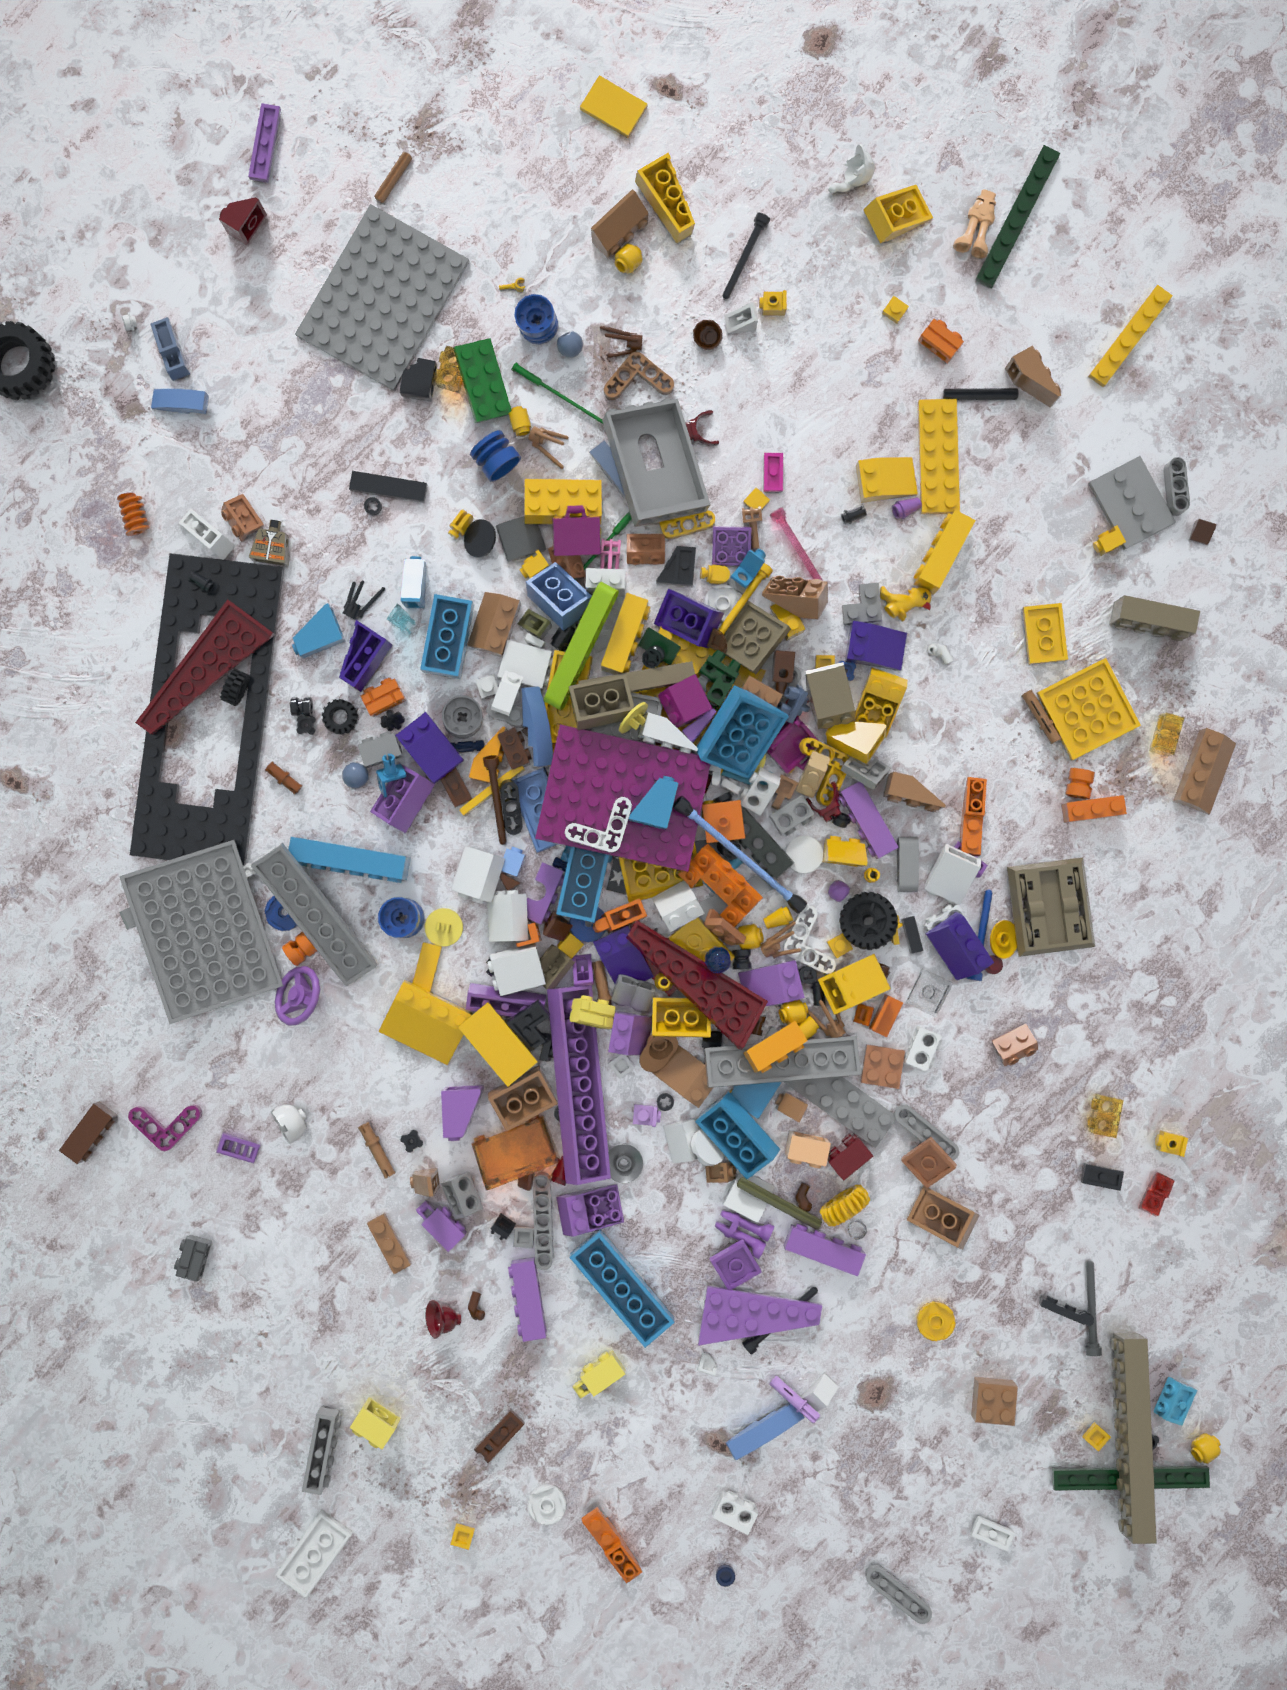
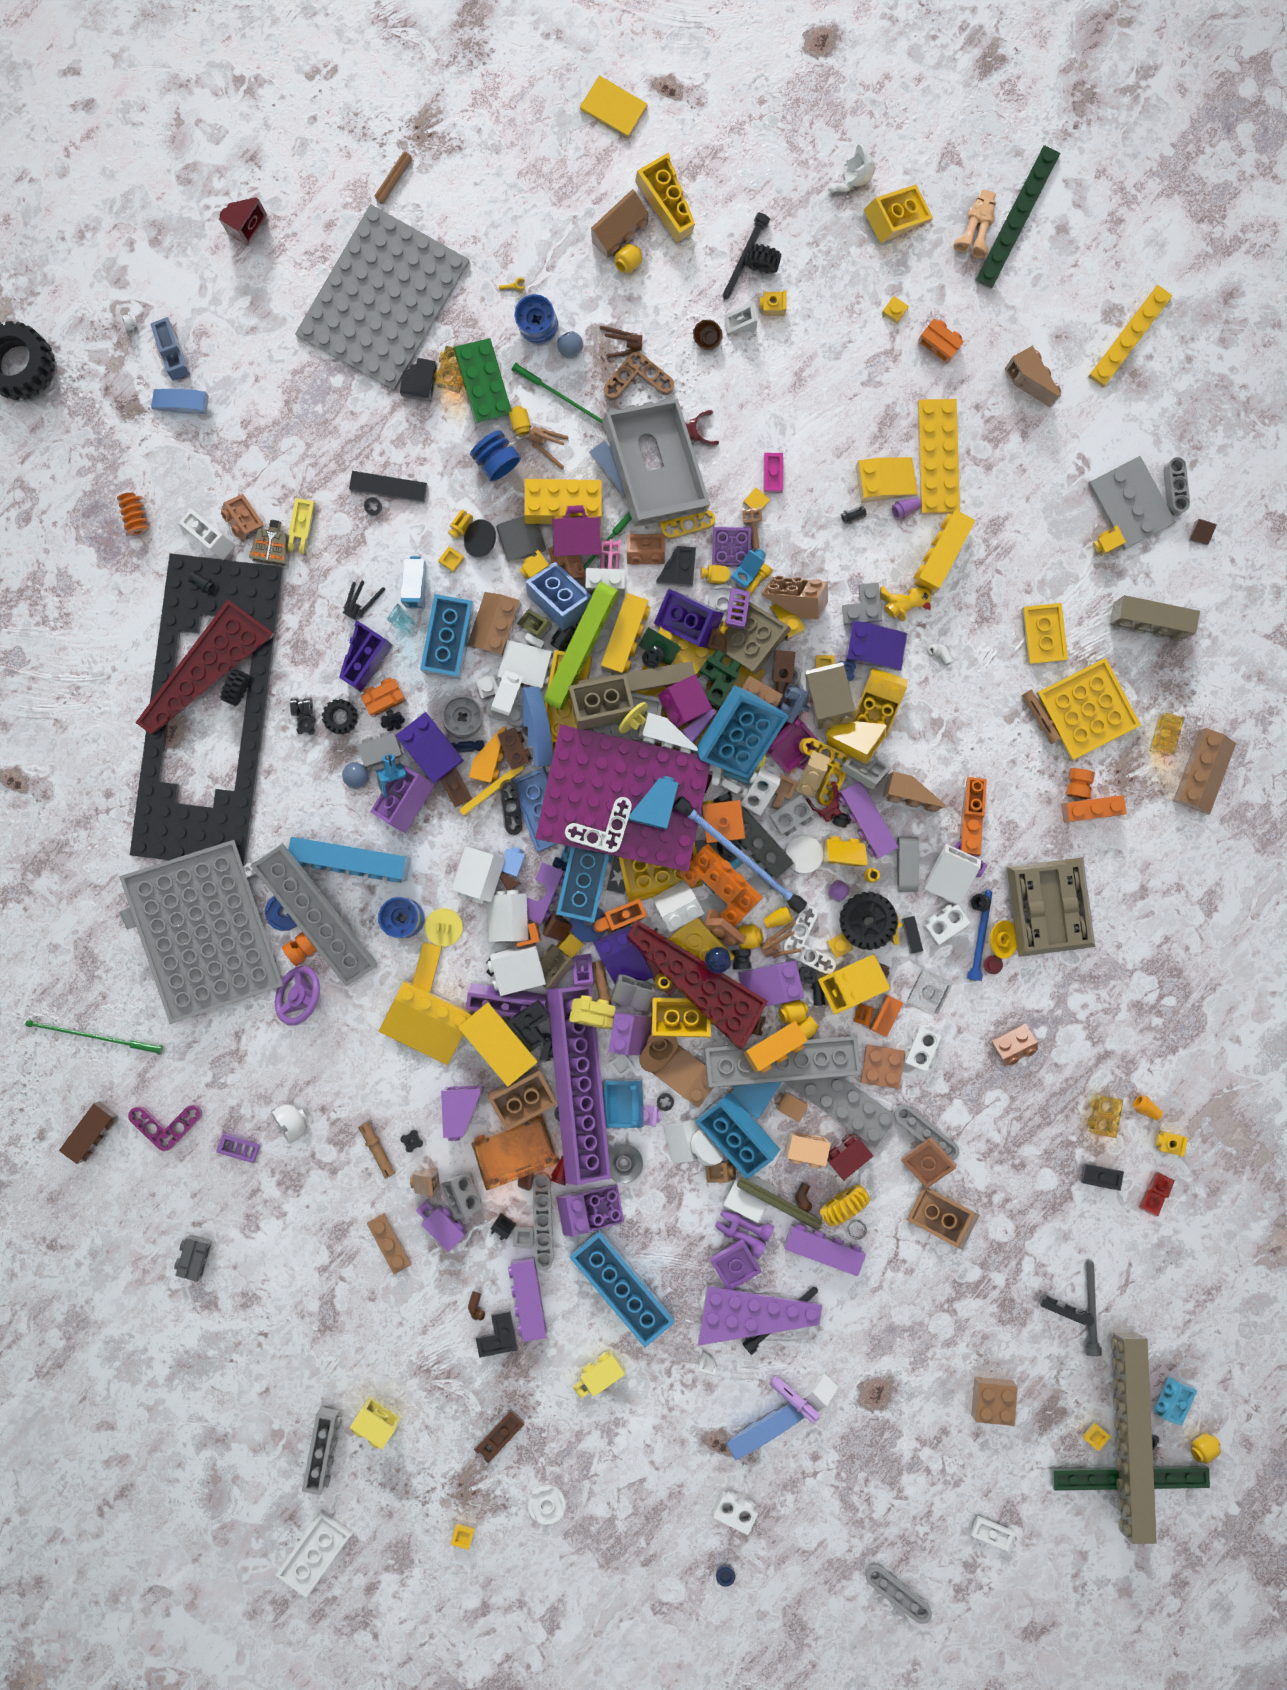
medium lavender plate [248,103,281,183] -> none
dark orange pin [265,761,303,795] -> none
dark azure slope [292,603,346,658] -> none
dark red hat [425,1300,461,1339] -> none
reddish brown piece [483,755,507,845] -> none
orange slope [581,1507,642,1583] -> none
black tile [702,1031,722,1049] -> none
clear pink piece [770,507,823,581] -> none
medium nougat plant [807,1000,846,1038] -> none
yellow tile [916,1301,955,1341] -> none
dark purple slope [925,912,994,980] -> none
black axle [943,388,1019,400] -> none
none -> green piece [25,1020,163,1055]
none -> light yellow hinge [288,498,315,554]
none -> yellow tile [438,546,465,573]
none -> black plate [476,1310,518,1358]
none -> dark azure piece [603,1080,644,1128]
none -> medium lavender slope [724,588,750,630]
none -> black tyre [745,244,782,274]
none -> black bush [971,894,991,912]
none -> light orange cone [1133,1095,1163,1121]

